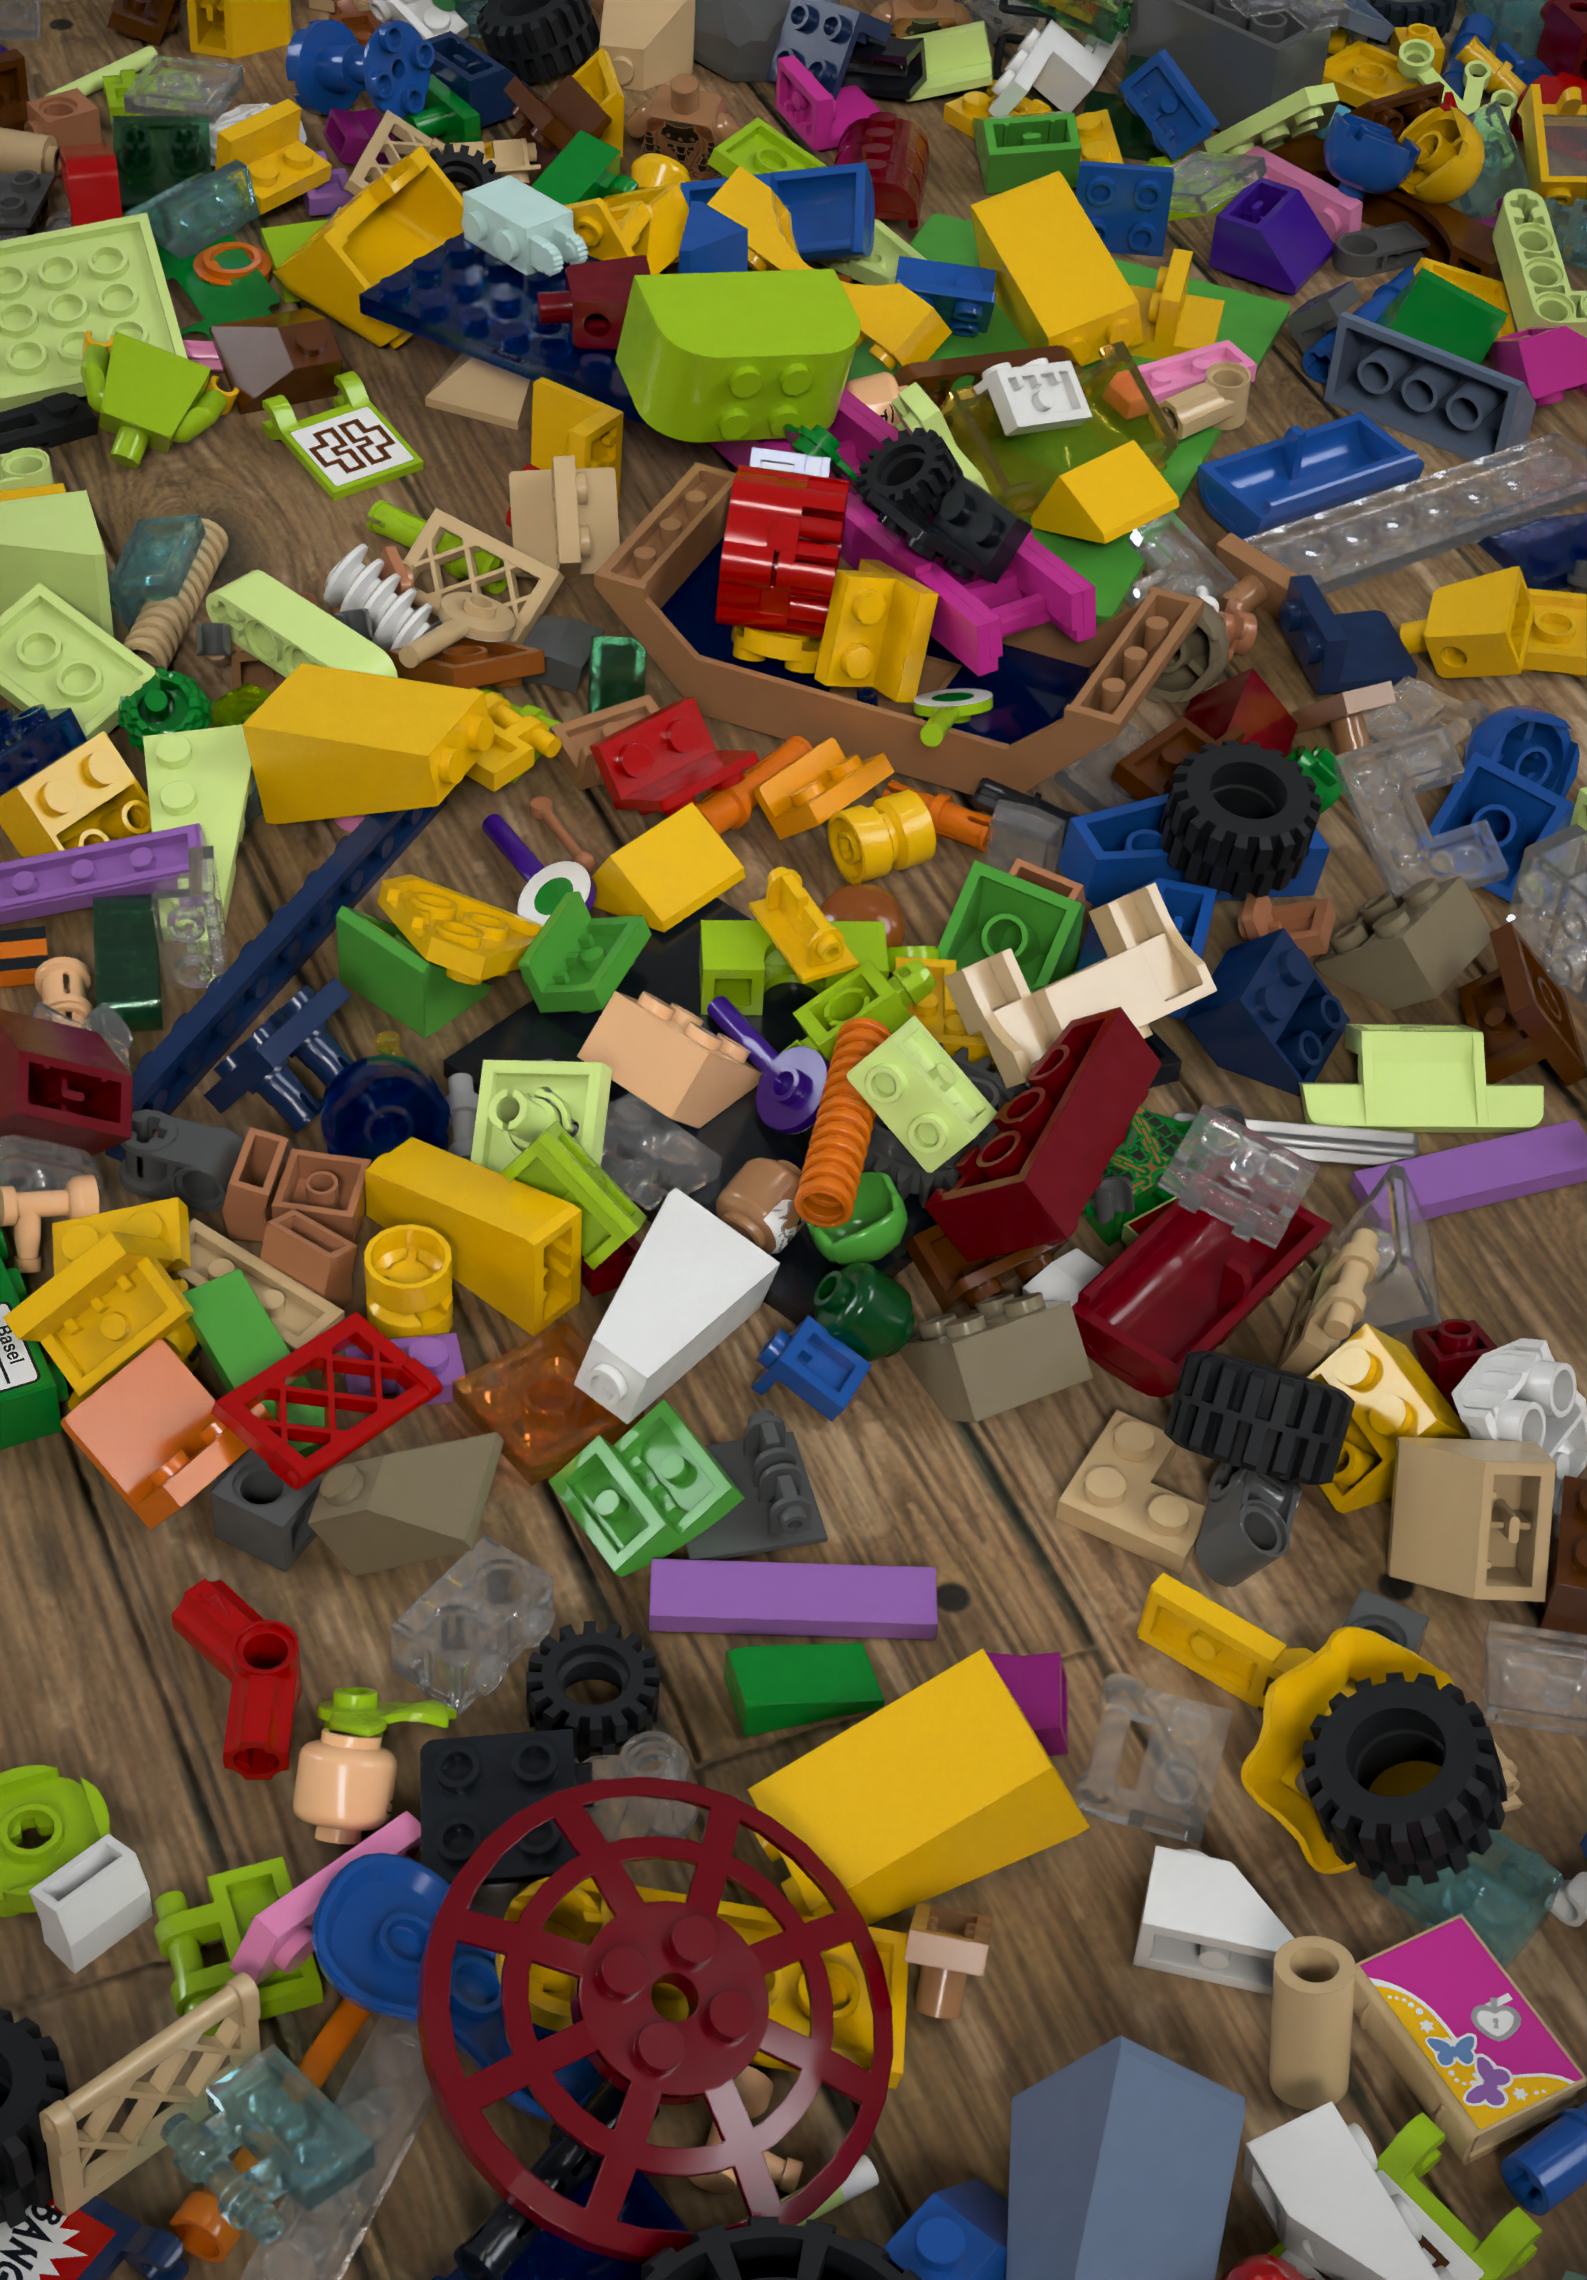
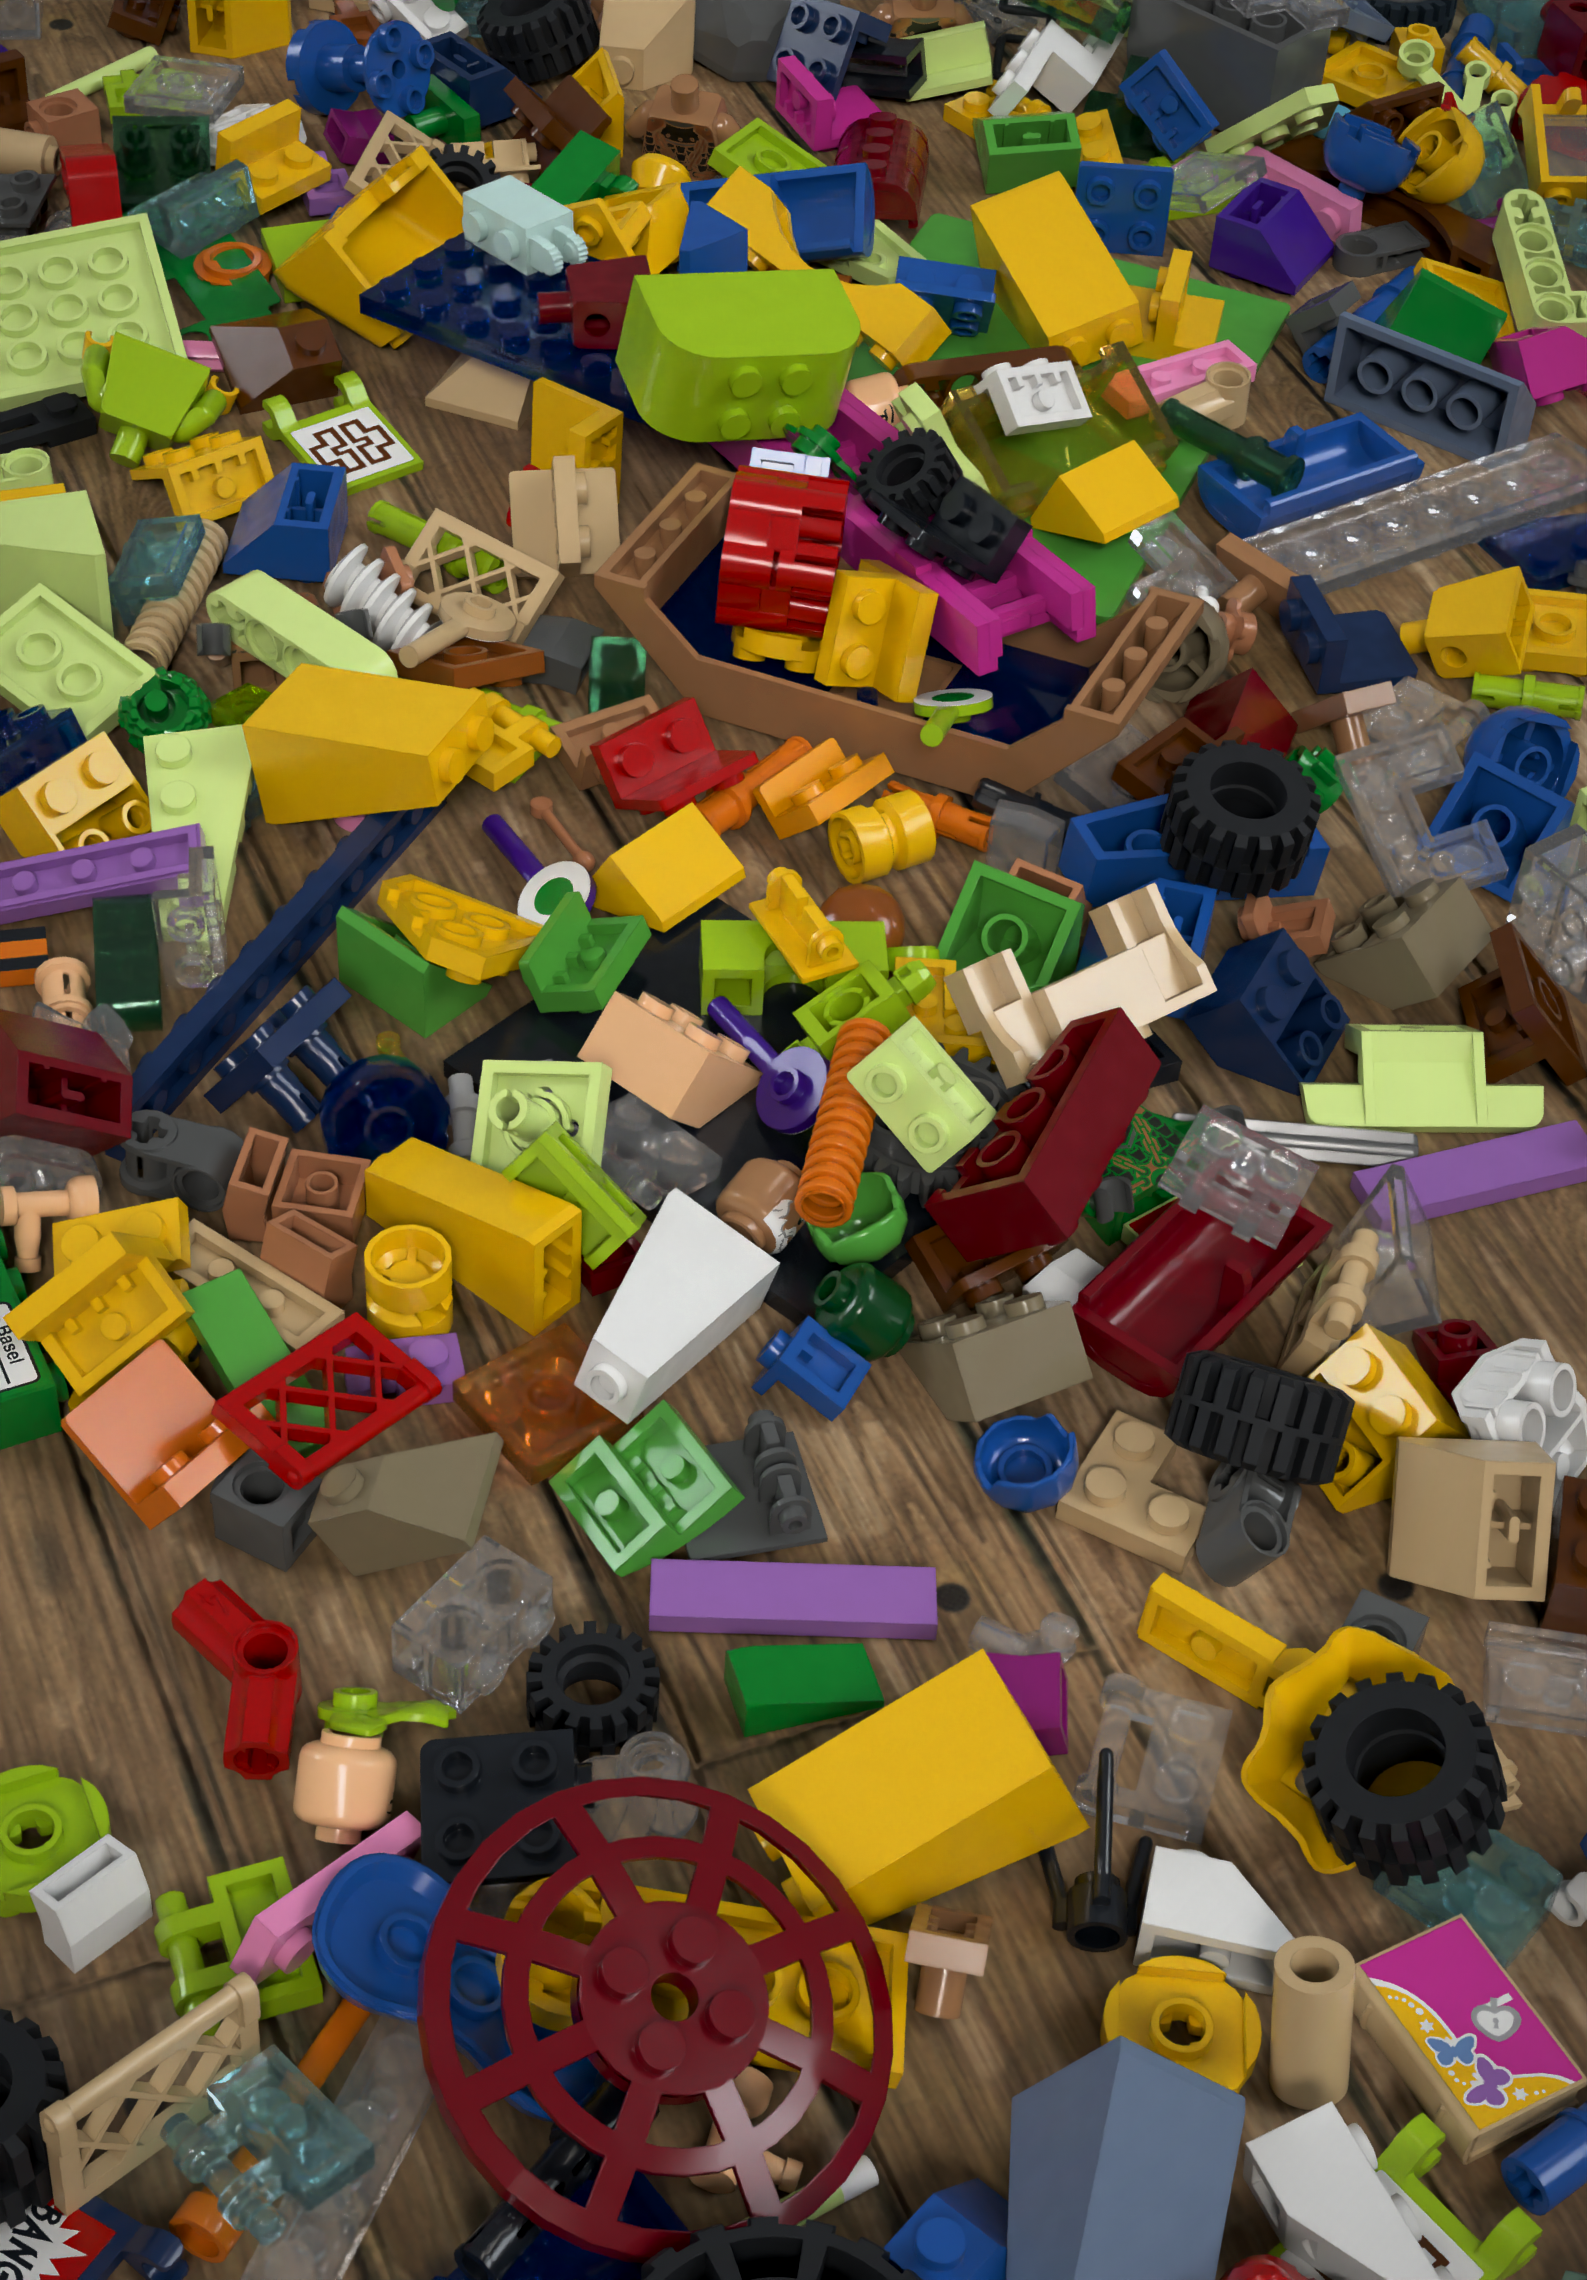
none -> yellow bracket [129,429,274,530]
none -> blue slope [223,462,348,583]
none -> clear arm [968,1612,1080,1664]
none -> blue hair [973,1413,1079,1513]
none -> black plant [1038,1748,1153,1952]
none -> yellow plate [1100,1955,1262,2094]
none -> clear green pin [1156,398,1305,496]
none -> lime pin [1470,672,1585,721]

